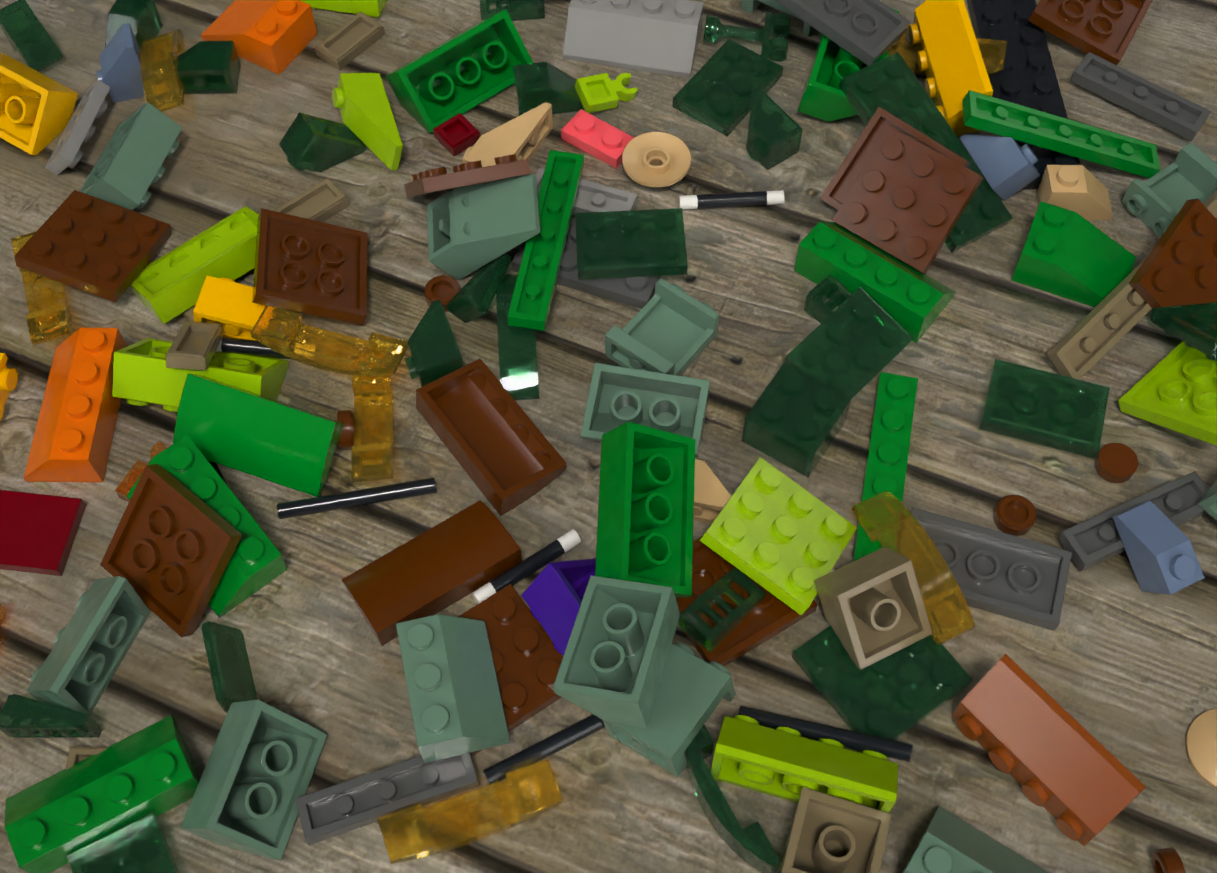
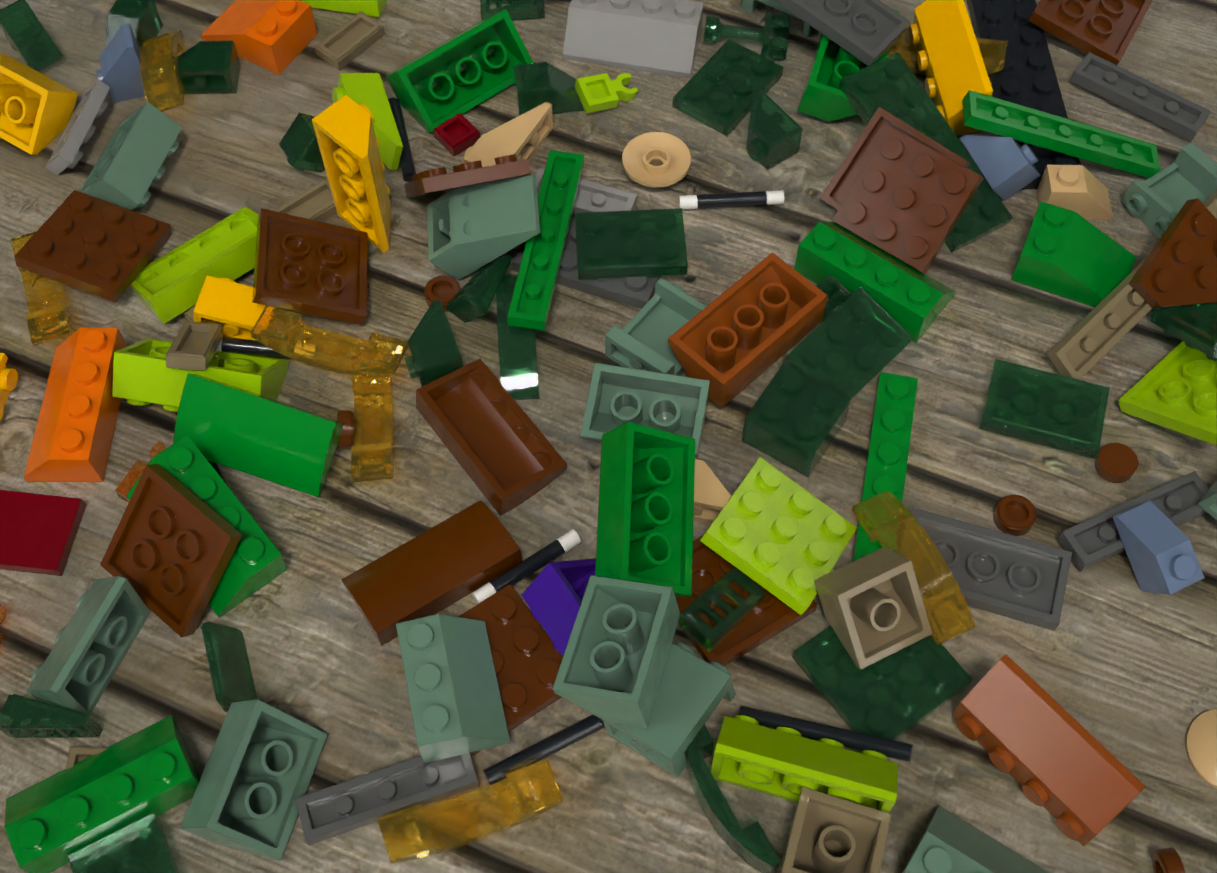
black bar [277,477,437,519] -> none
coral plate [561,109,635,169] -> none
none -> yellow slope [312,95,392,253]
none -> black bar [388,98,416,182]
none -> dark orange slope [668,252,828,409]

